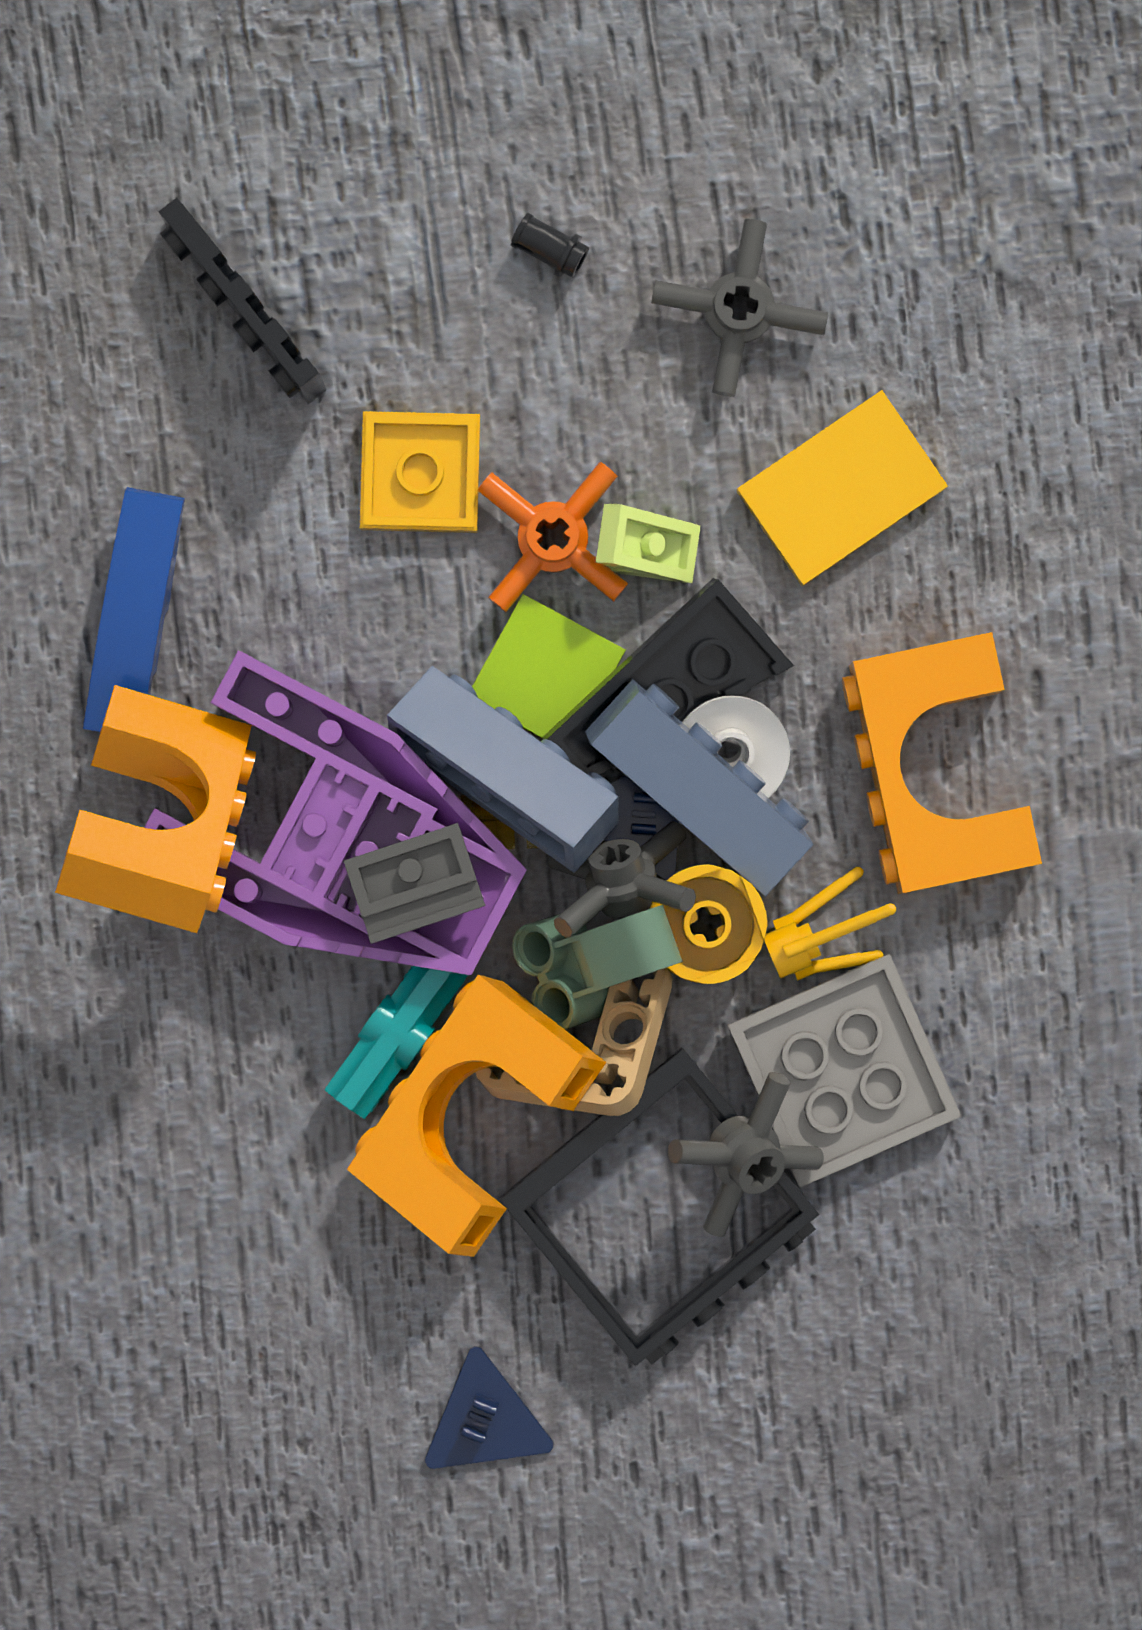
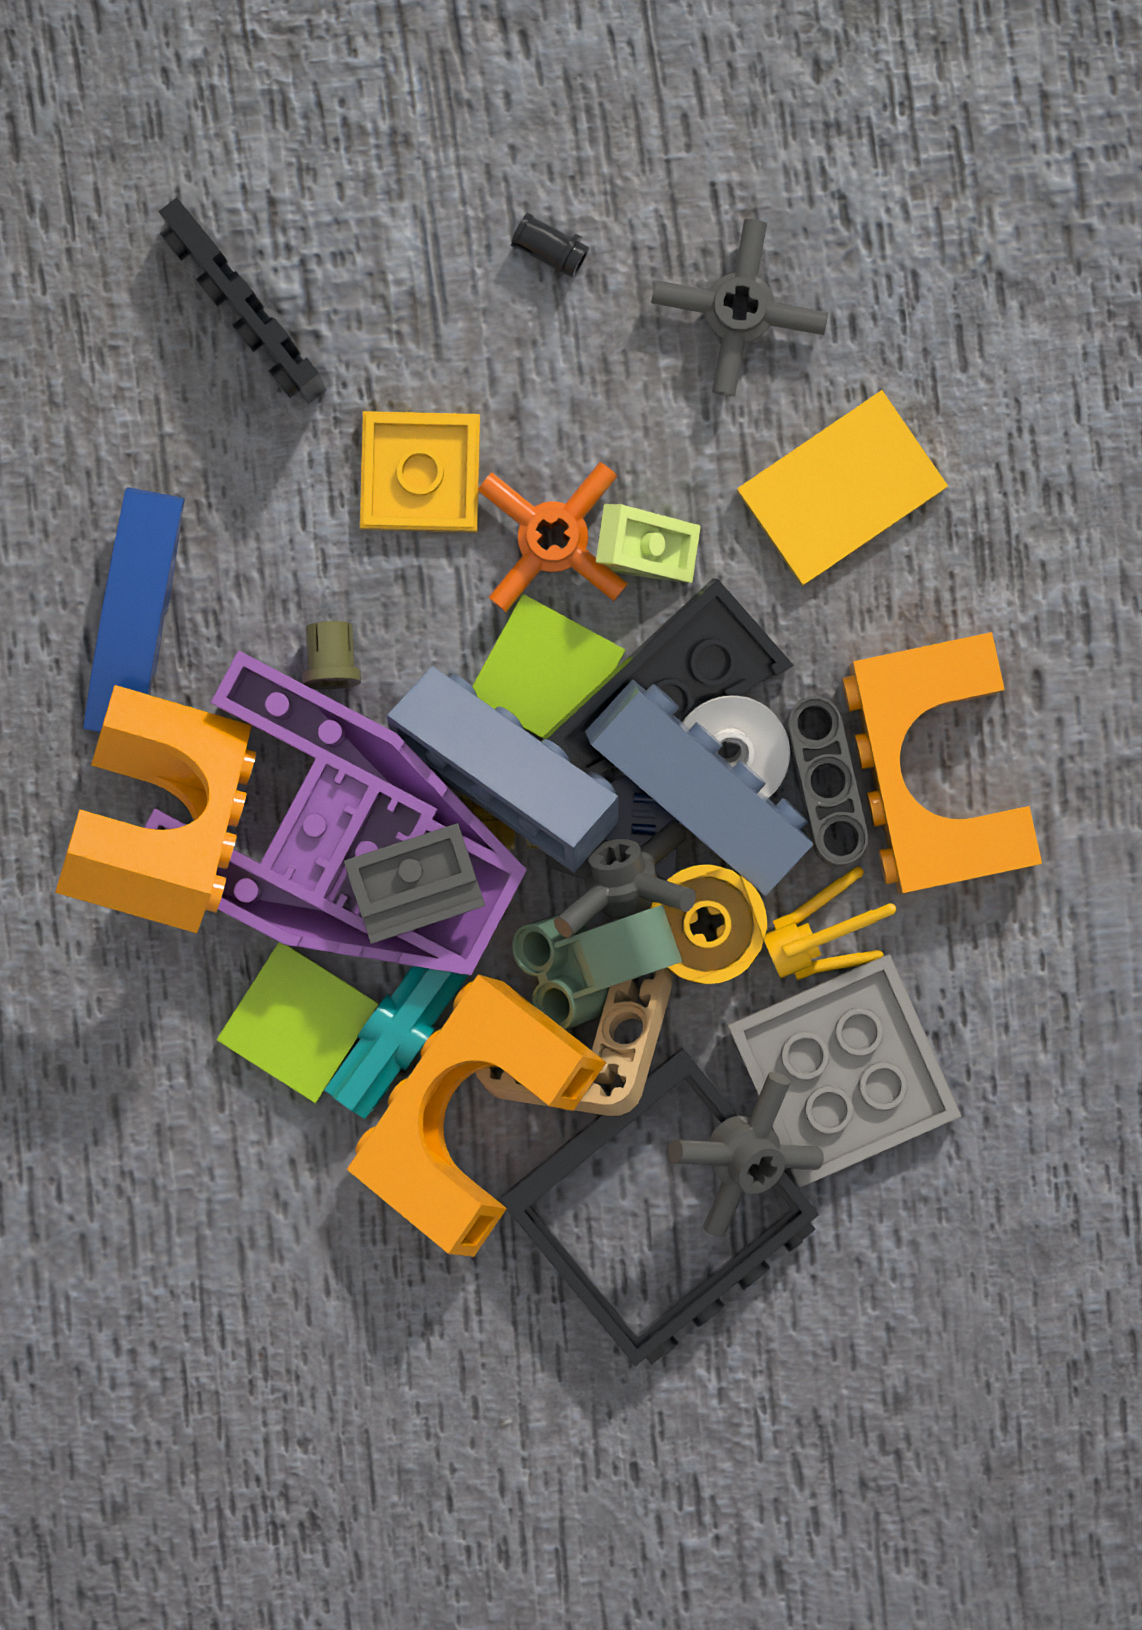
dark blue piece [425,1346,554,1469] -> none
none -> lime tile [216,942,380,1103]
none -> olive bush [302,621,361,689]
none -> dark grey beam [786,696,868,866]

